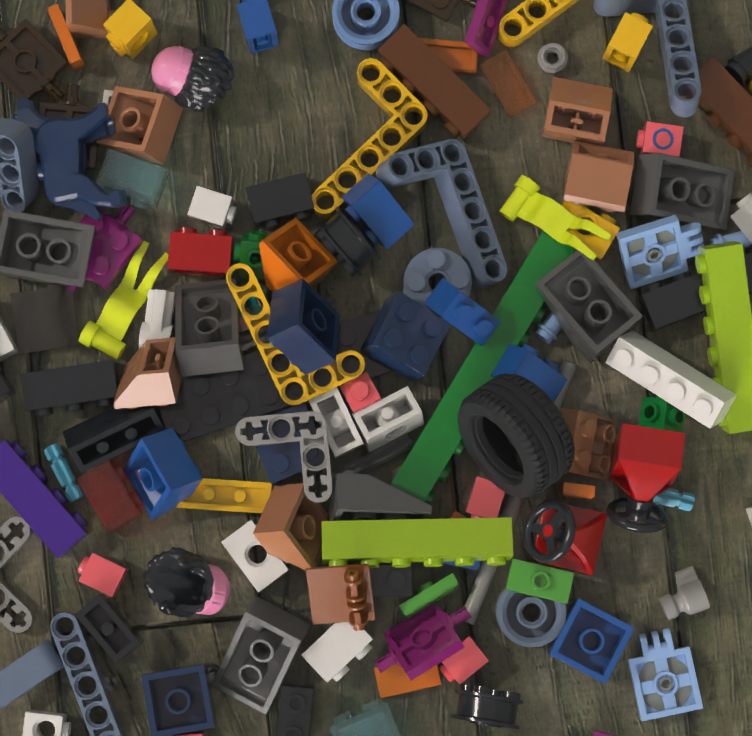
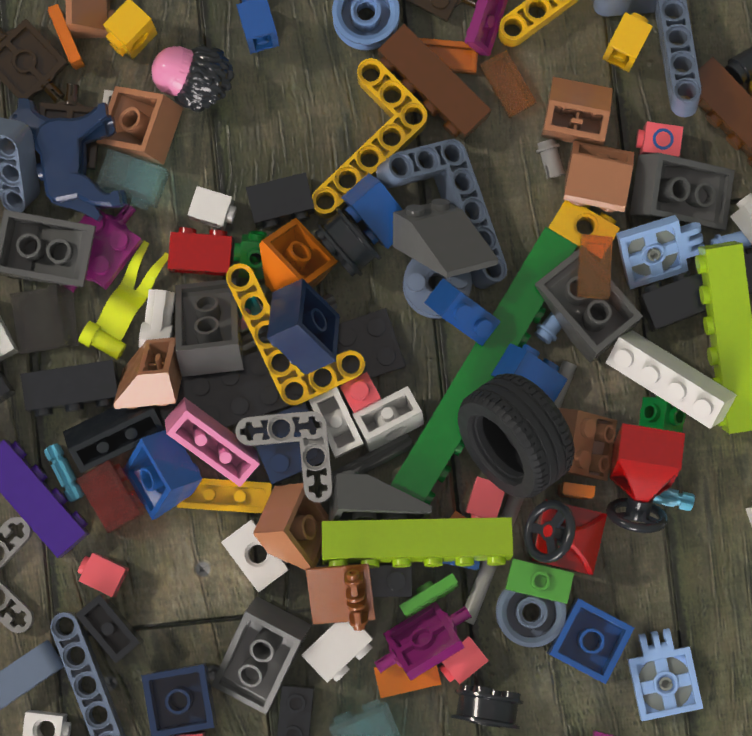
black hair [143,547,231,618] -> none
dark blue brick [360,291,451,382] -> none
neon yellow flag [499,175,612,261] -> none
light grey plate [537,43,568,74] -> none
light grey piece [659,566,710,621] -> none
none -> bright pink brick [165,397,260,487]
none -> dark grey slope [393,198,498,278]
none -> light grey pin [536,139,566,179]
none -> clear orange tile [577,234,613,300]

